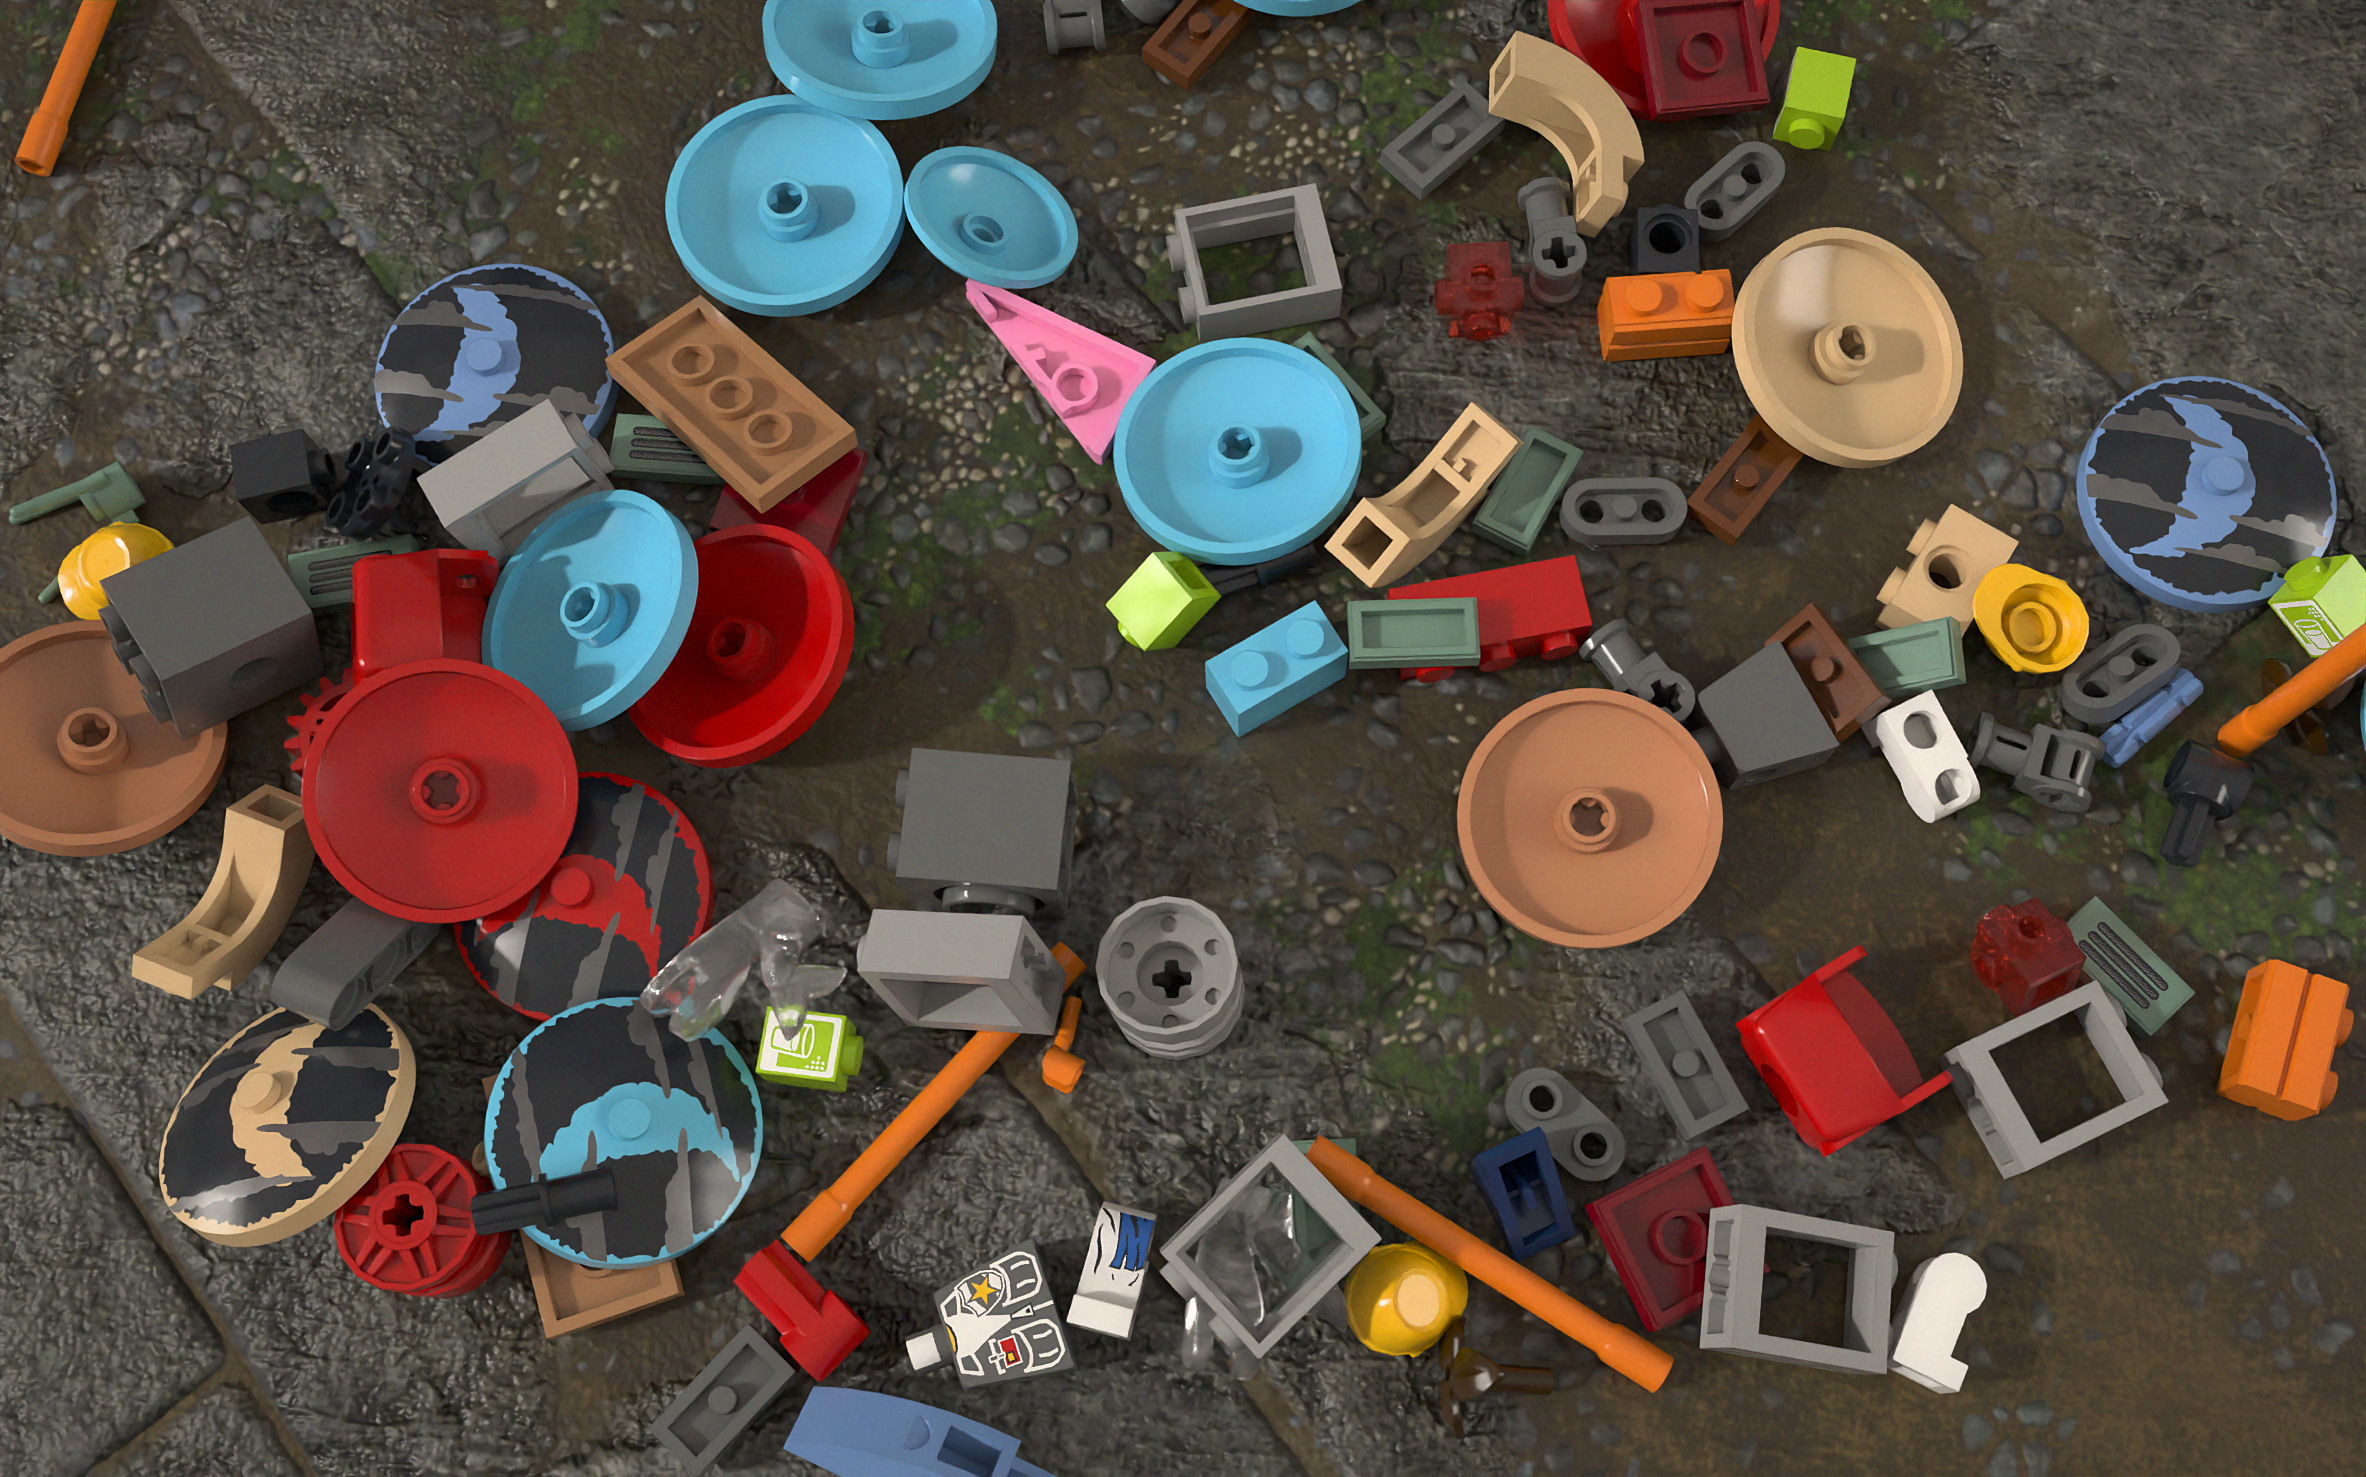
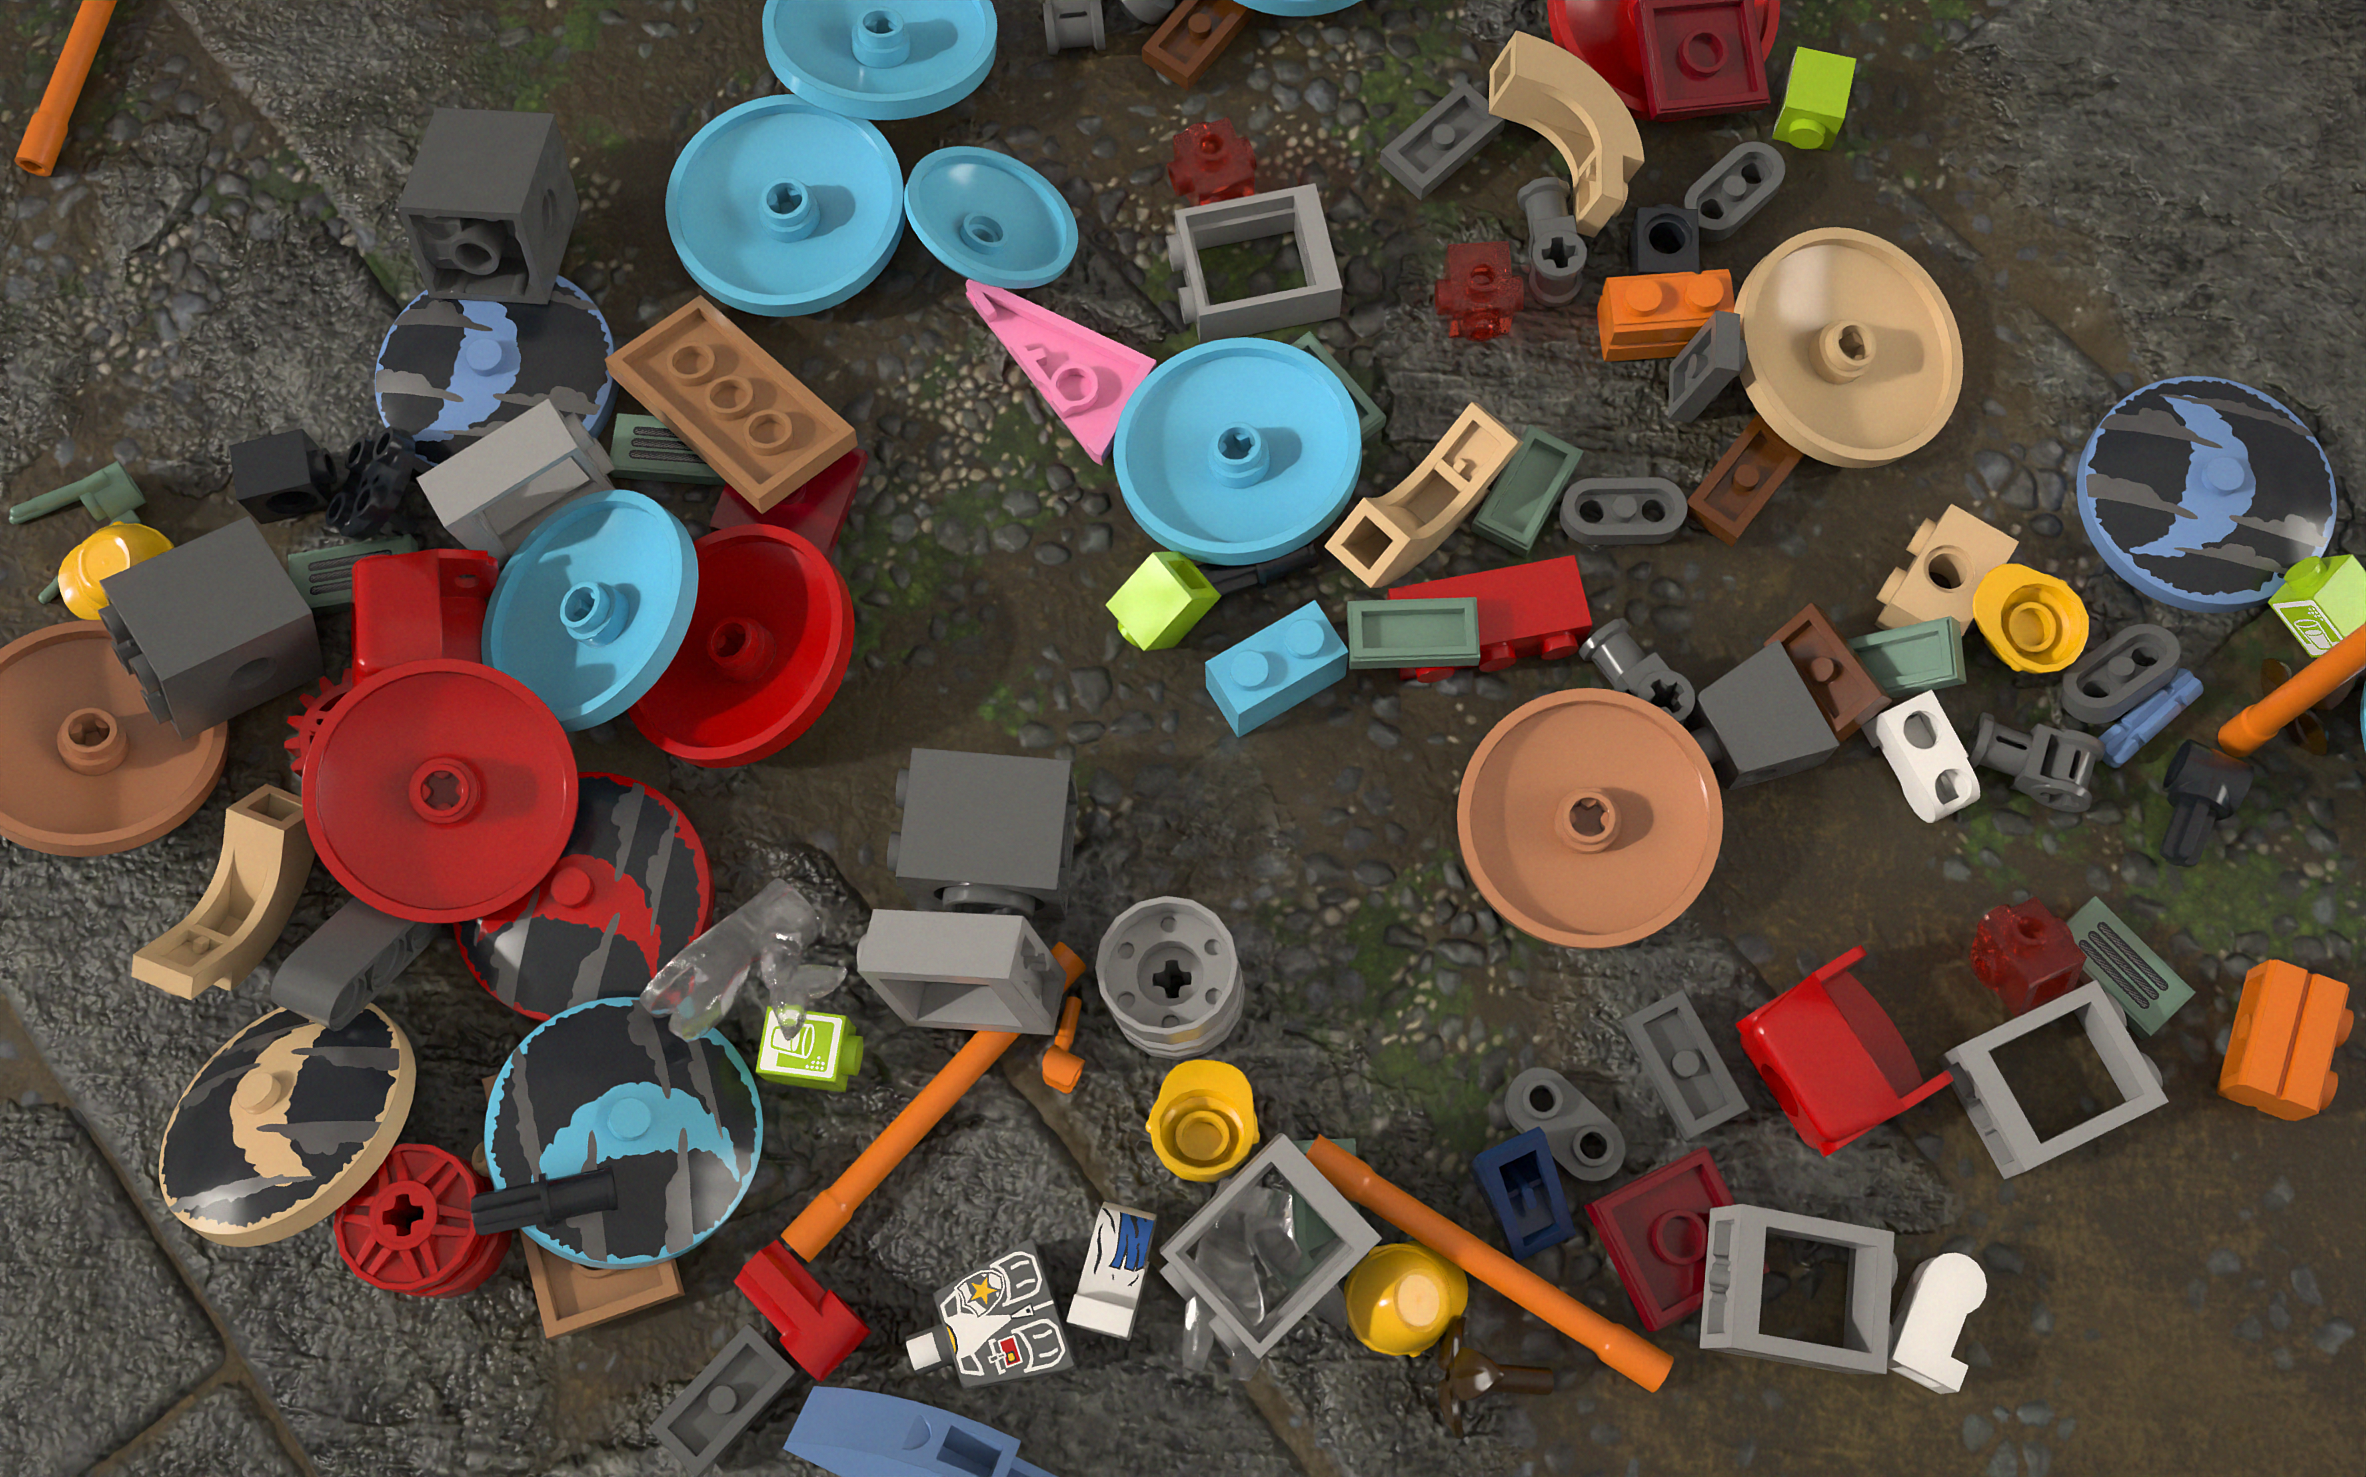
none -> dark grey brick [397,107,580,305]
none -> yellow hat [1146,1059,1260,1183]
none -> clear red brick [1167,117,1257,207]
none -> dark grey plate [1668,310,1747,423]

